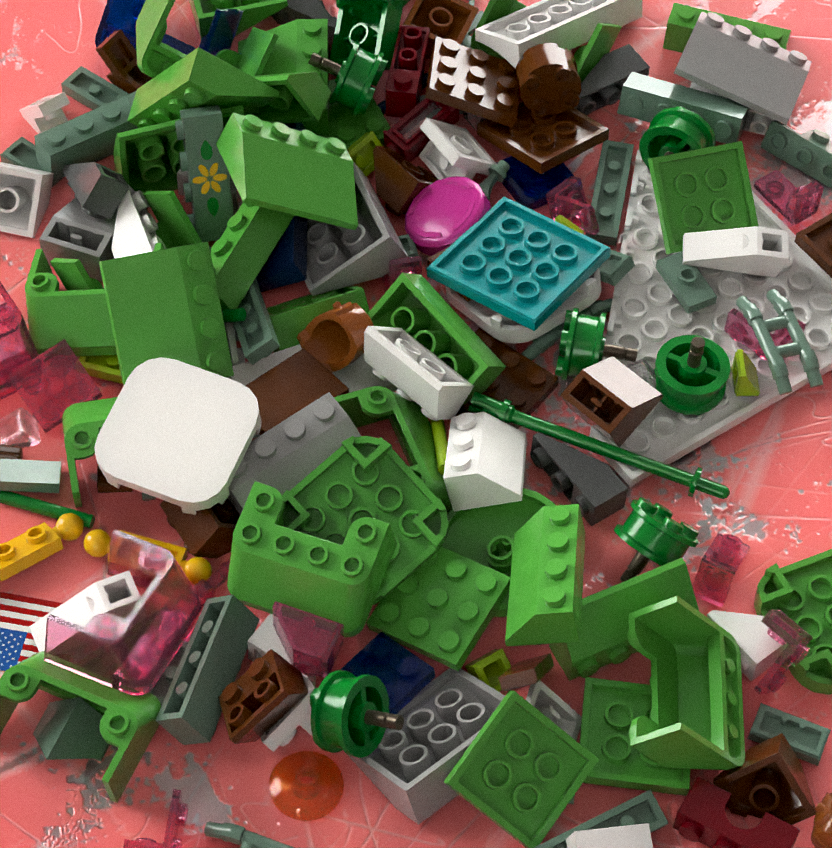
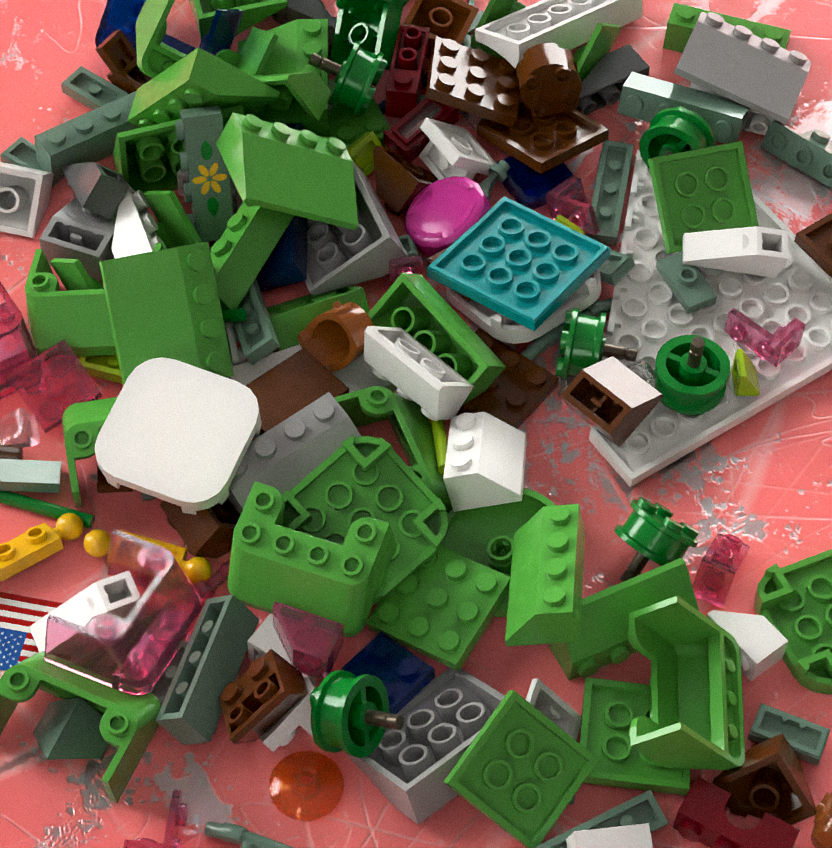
white slope [19,92,70,134] -> none
lime slope [465,648,511,692] -> none
green bar [468,391,730,499] -> none
reddish brown tile [498,653,554,691] -> none
dark grey slope [530,432,628,526] -> none
sand green piece [736,289,824,395] -> none
clear pink bracket [754,170,824,226] -> none
clear pink bracket [754,610,813,694] -> none

